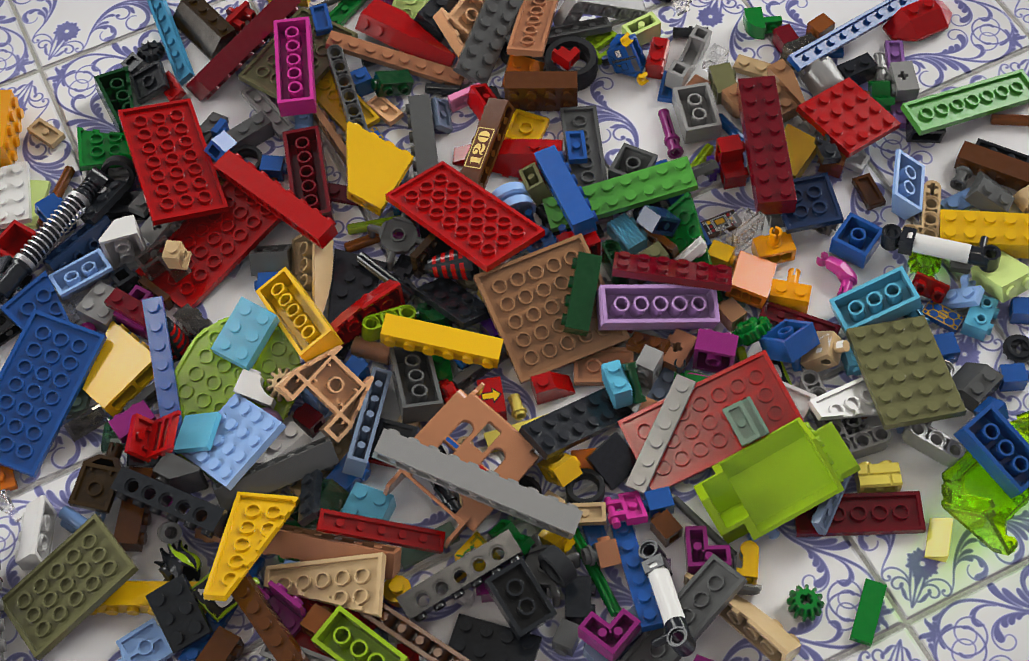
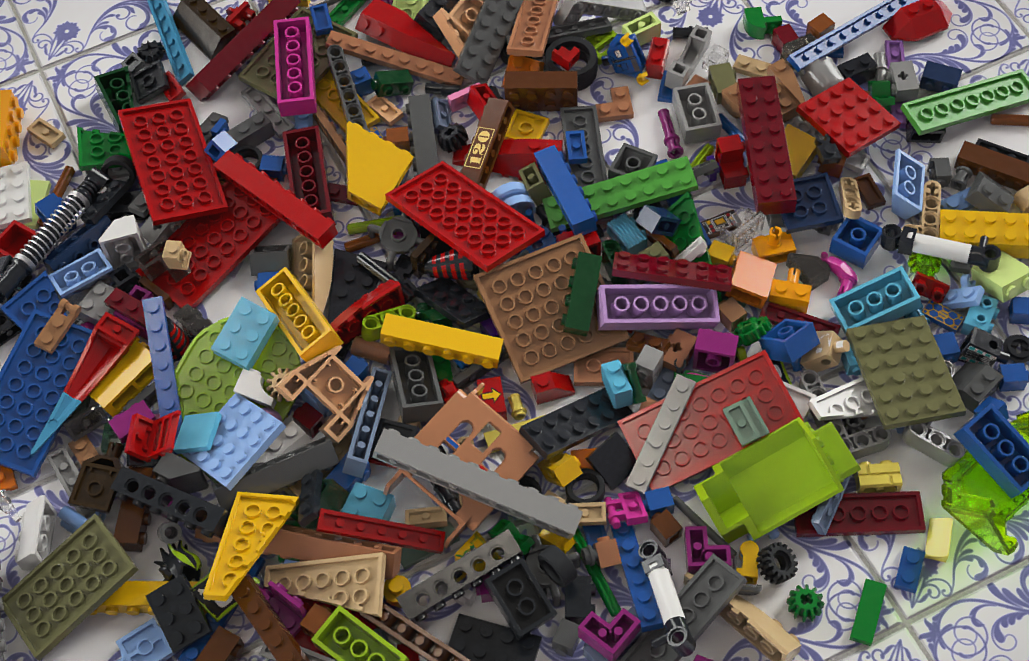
none -> red plate [31,312,140,456]
none -> medium nougat plate [34,298,82,354]
none -> light grey plate [46,446,96,518]
none -> medium nougat plate [68,433,99,466]
none -> dark orange brick [383,126,411,152]
none -> tan plate [405,506,448,528]
none -> black gear [437,123,469,154]
none -> nougat plate [595,86,634,123]
none -> black tyre [756,542,798,585]
none -> clear smoke slope [786,253,831,291]
none -> tan beam [838,177,862,219]
none -> blue plate [894,546,925,594]
none -> dark blue brick [919,60,963,93]
none -> dark grey brick [927,157,952,188]
none -> black torso [957,327,1010,367]

